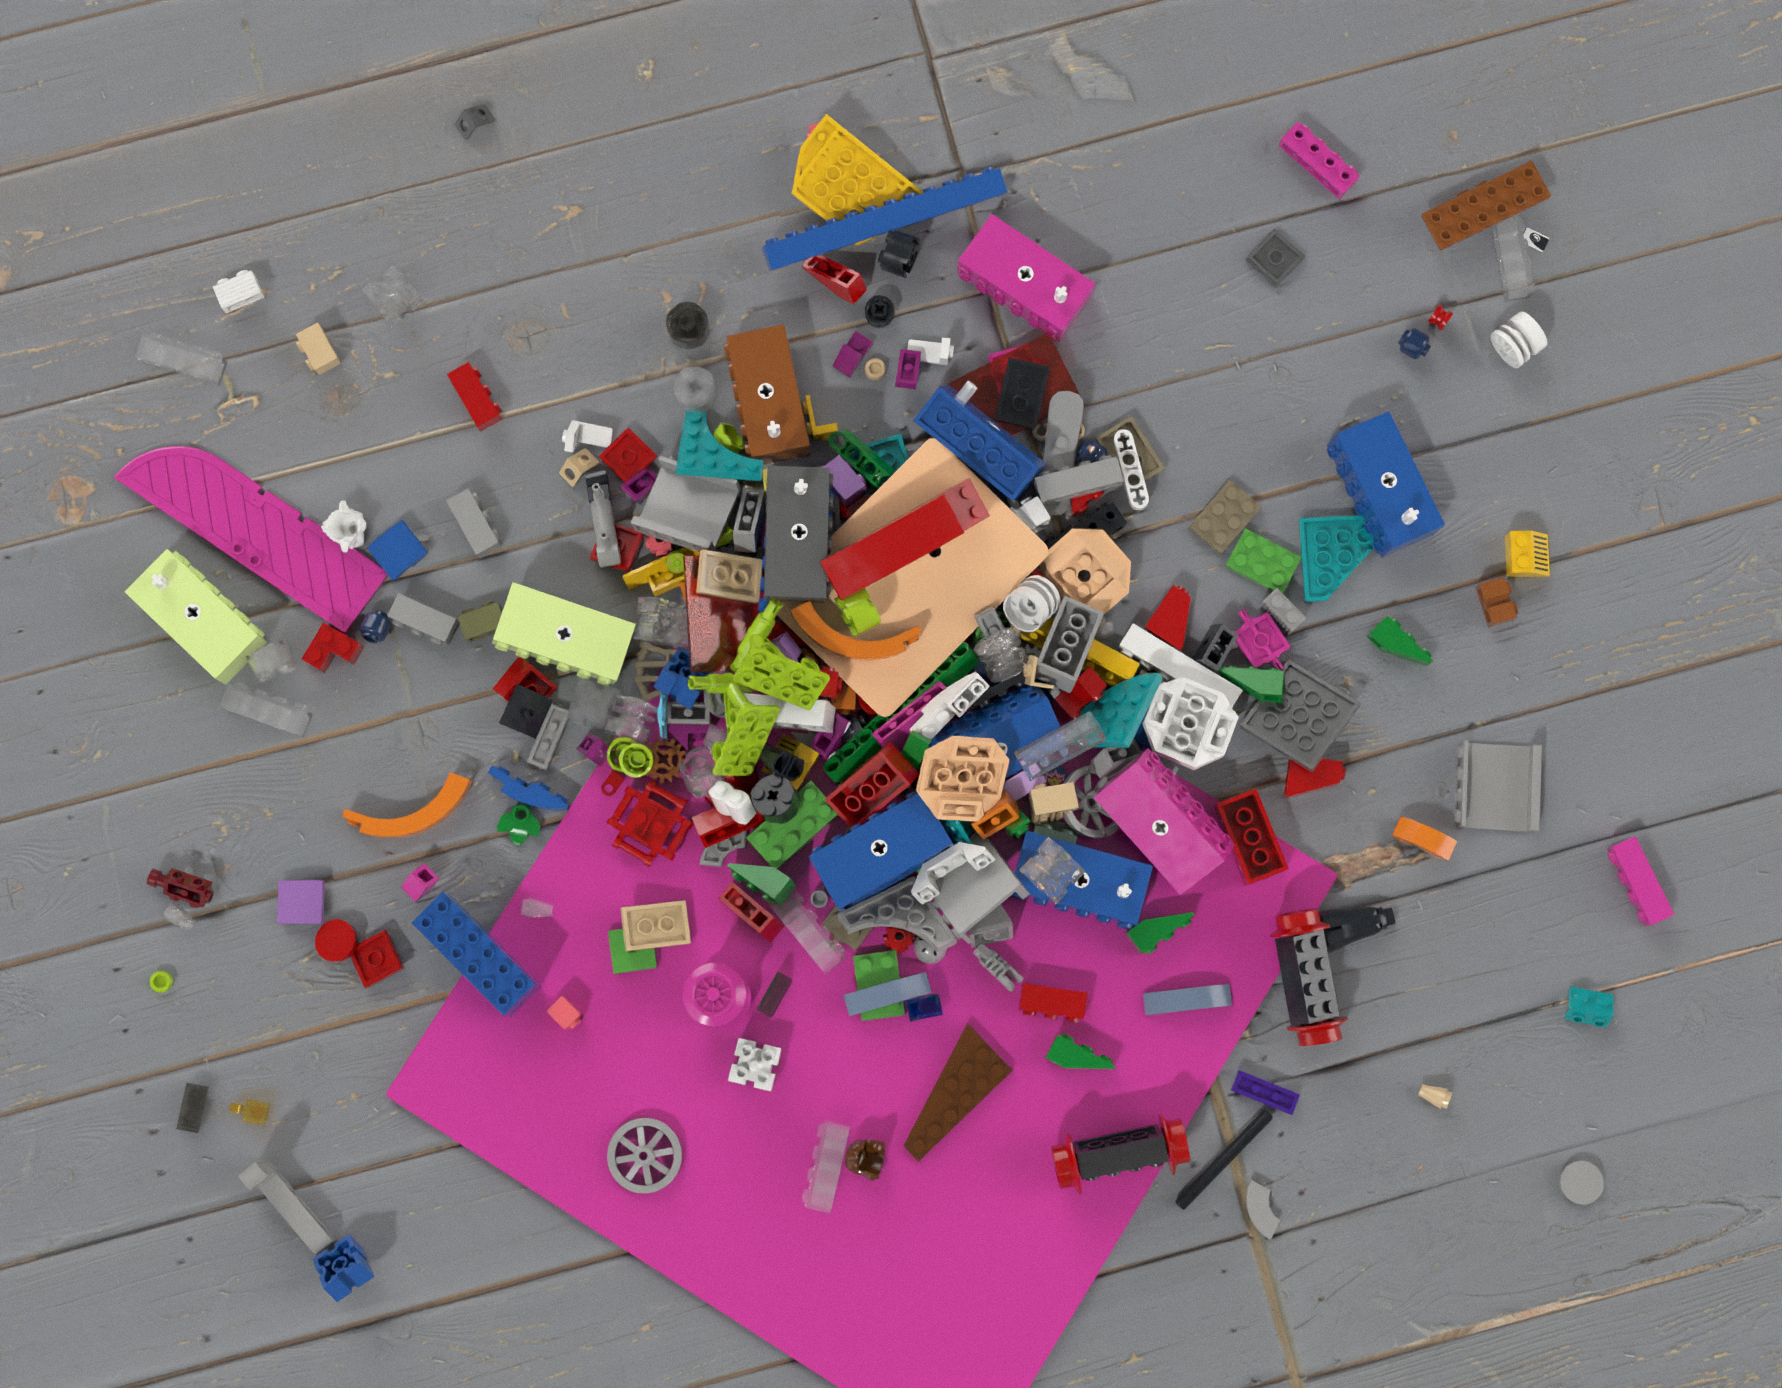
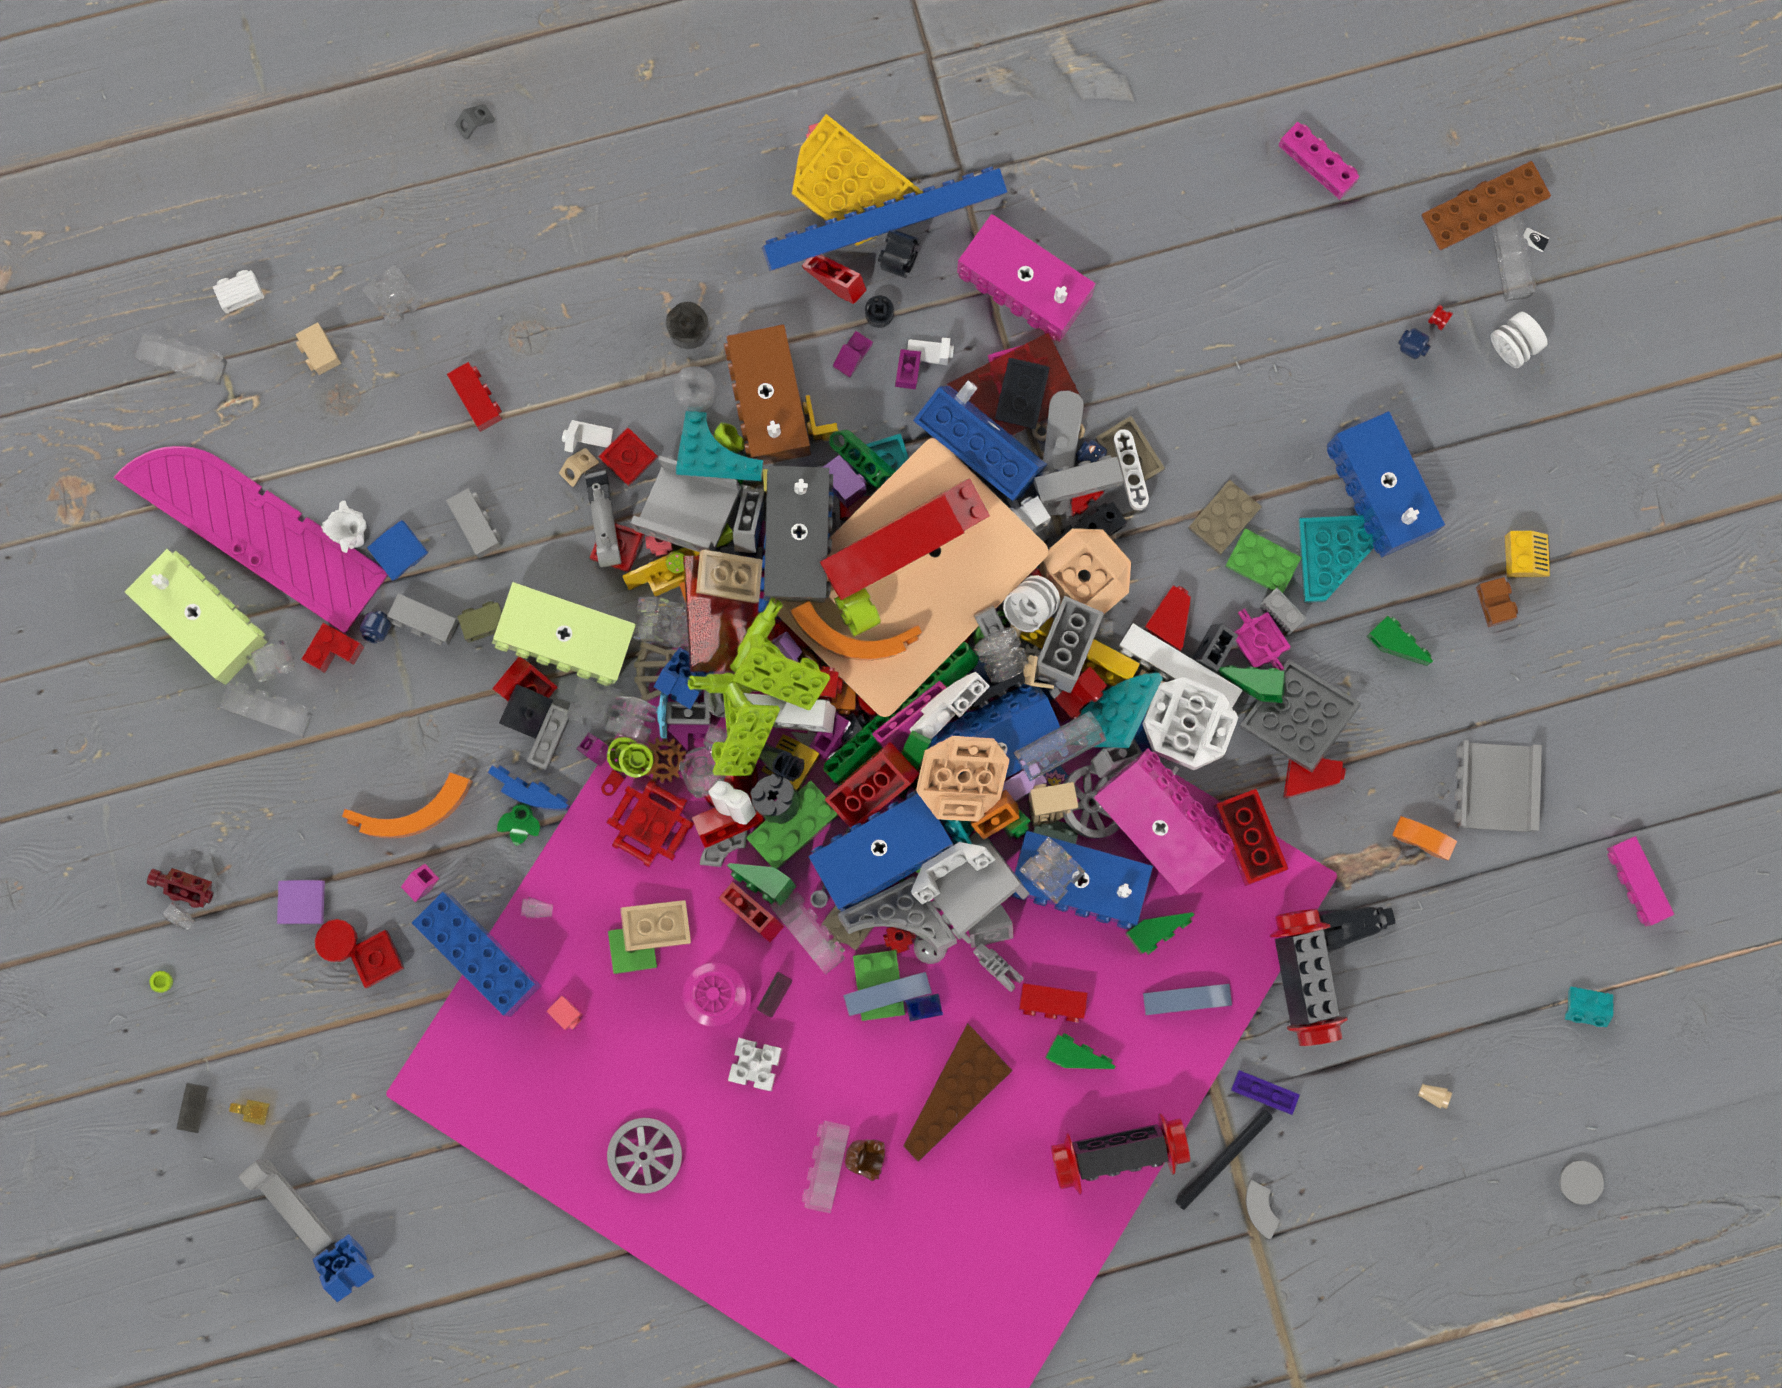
magenta slope [621,467,657,505] -> none
tan tile [865,358,886,380] -> none
dark grey tile [1246,229,1305,288] -> none

